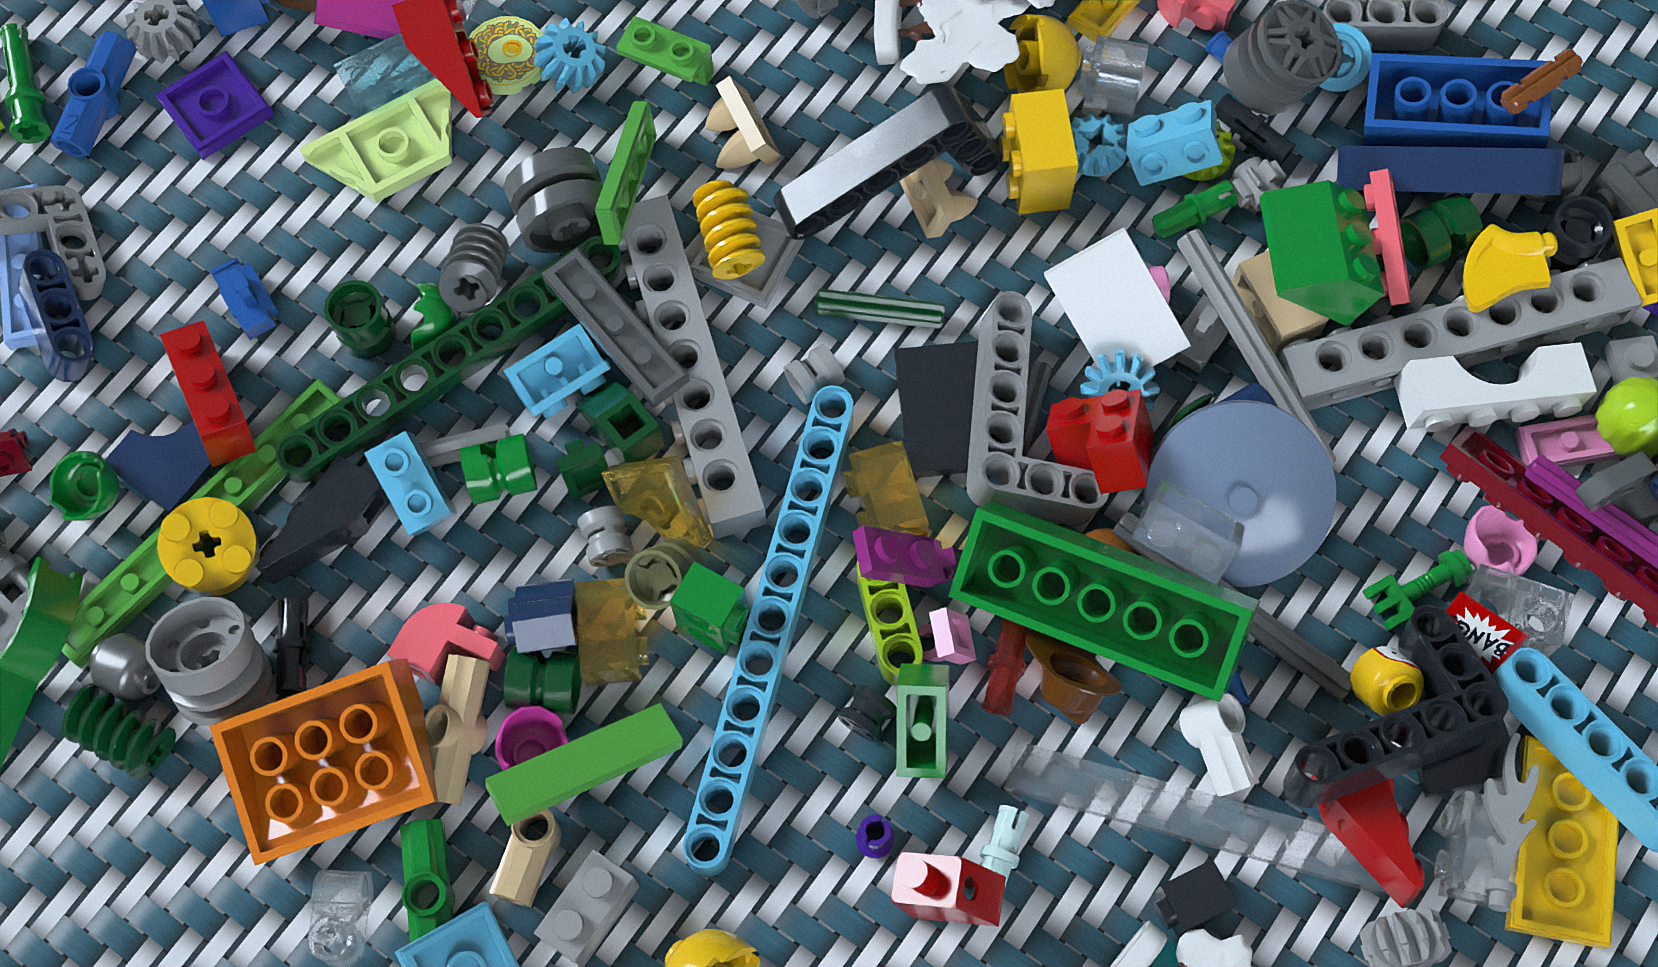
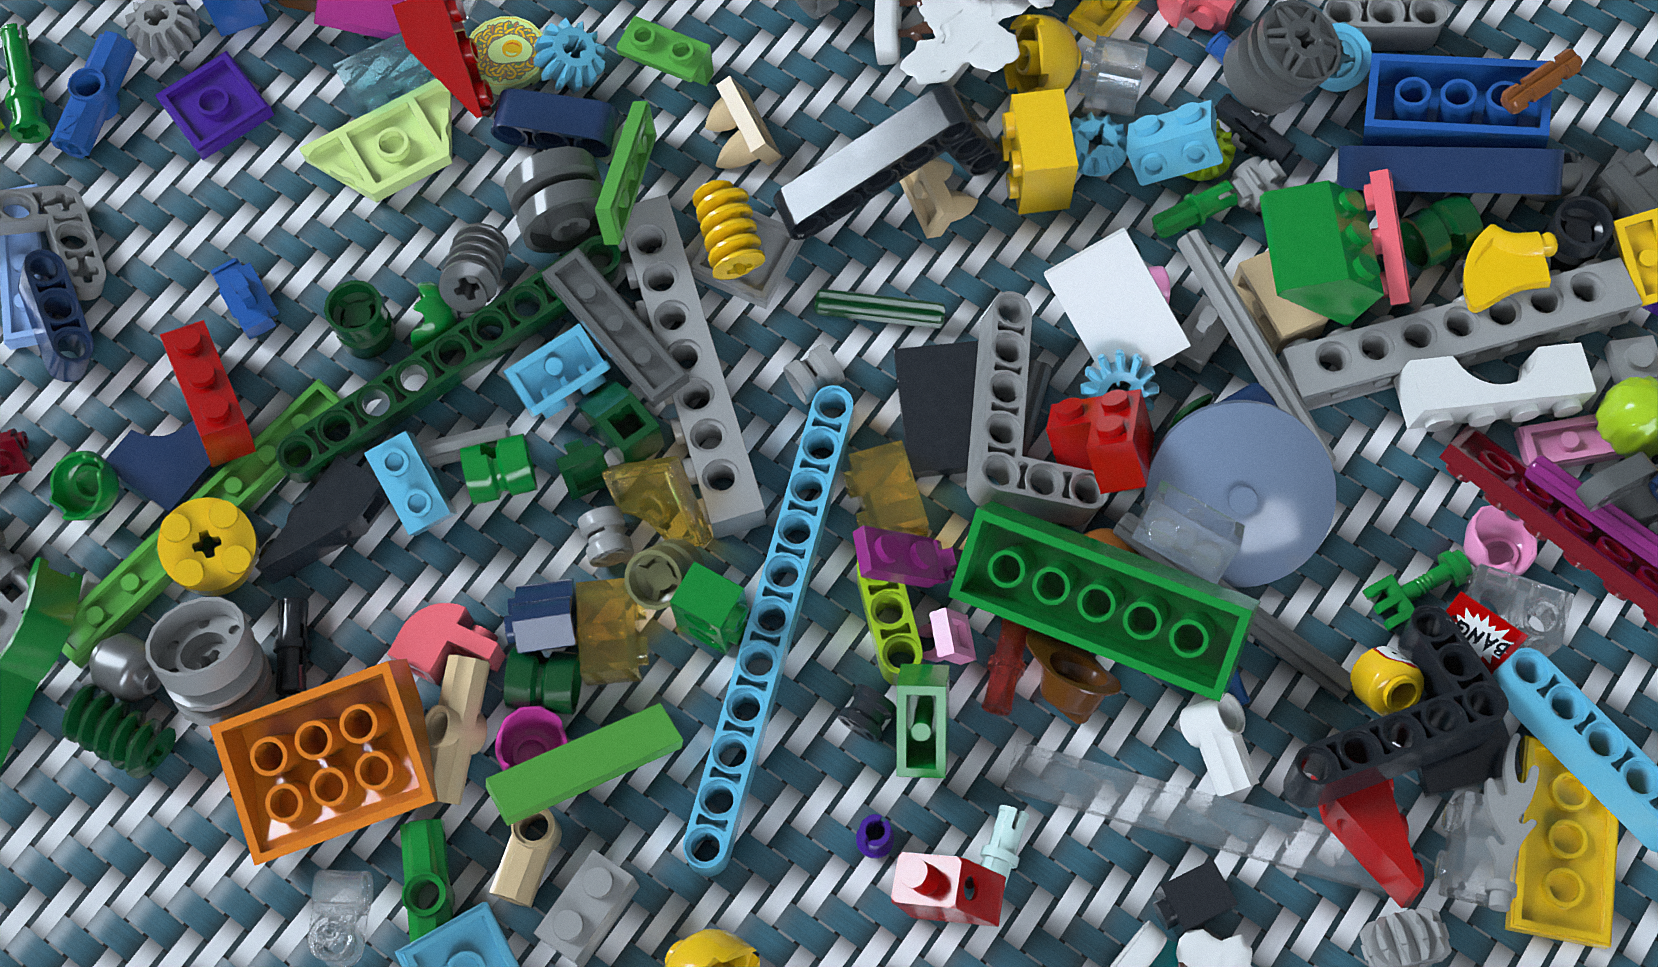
none -> dark blue beam [491,88,620,158]

